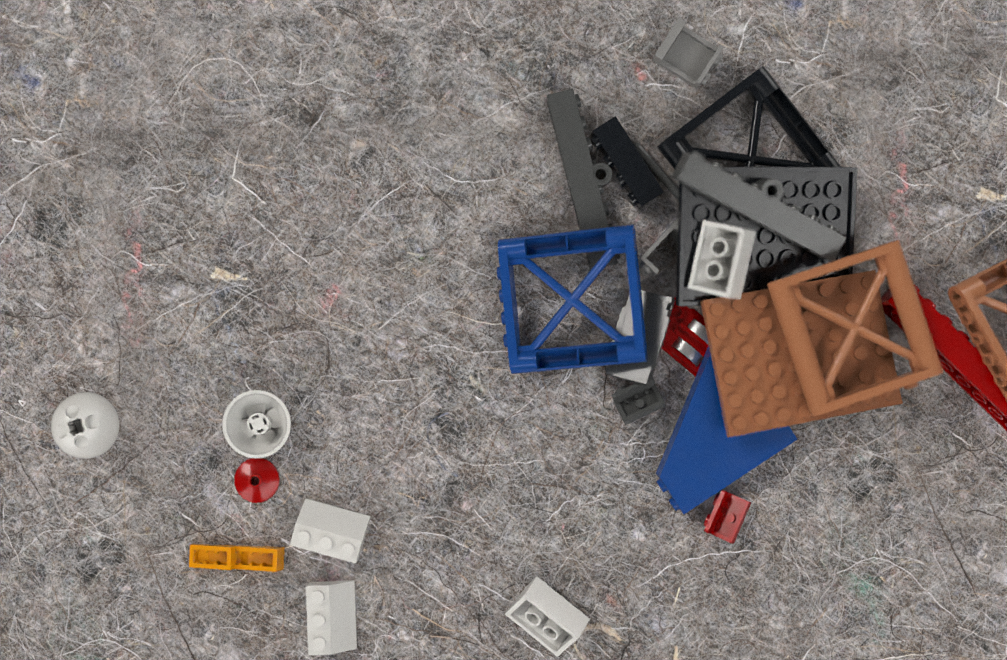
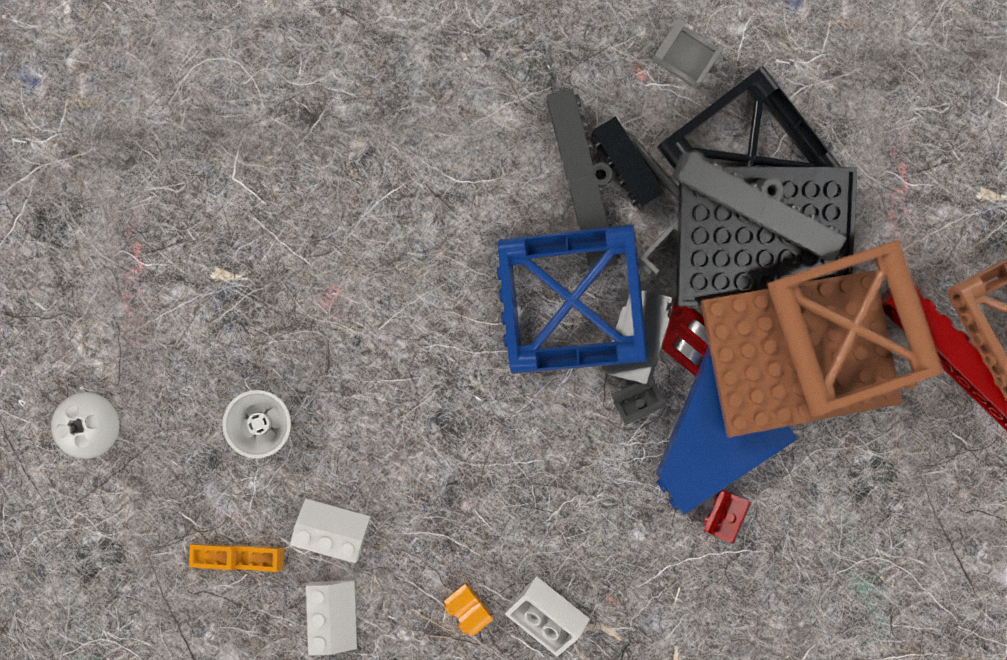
red dish [234,458,280,503] -> none
white slope [688,220,756,299] -> none
none -> light orange brick [444,582,494,637]

